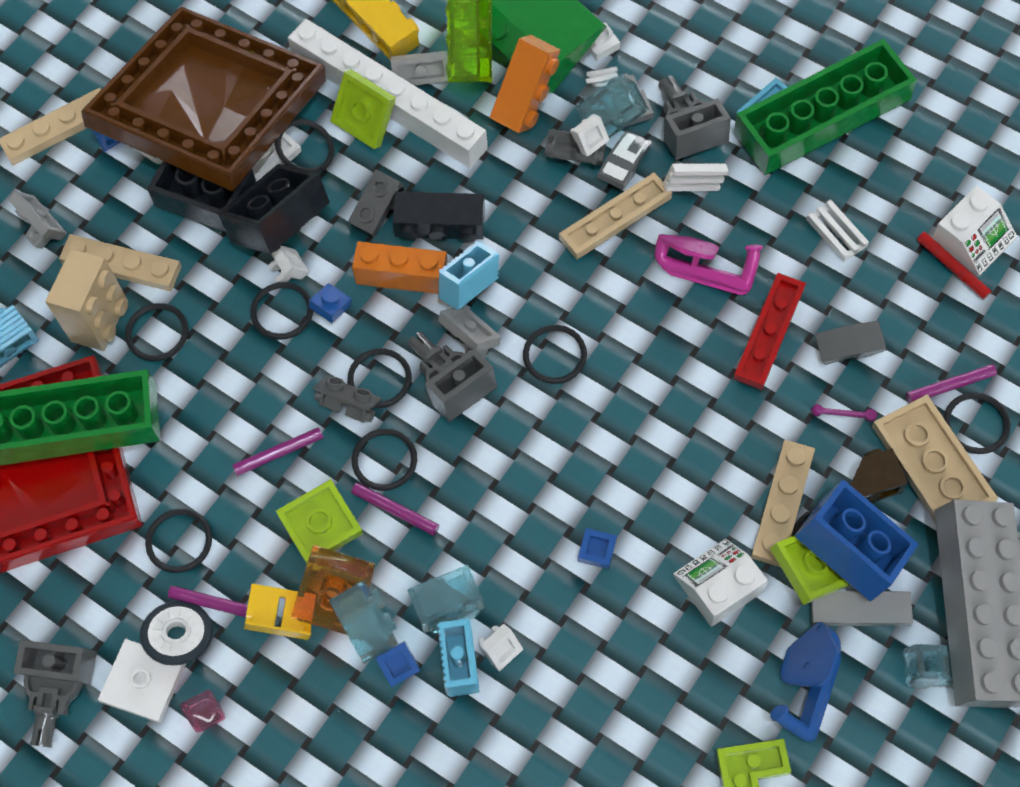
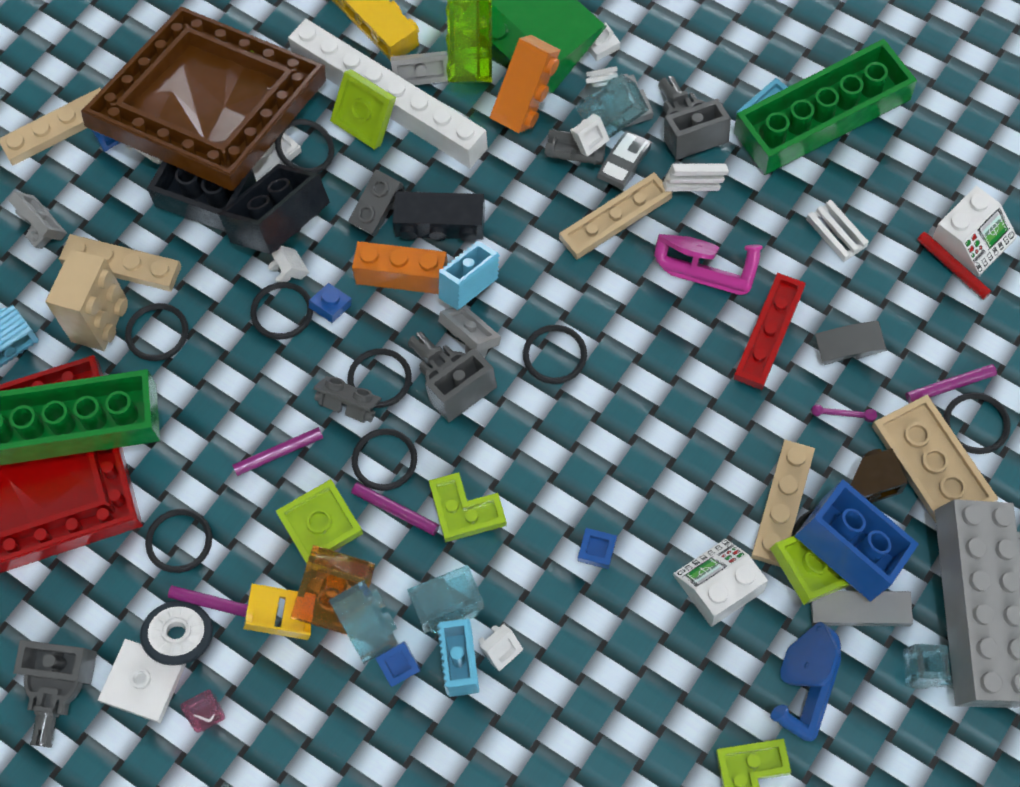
none -> lime plate [429,472,507,543]

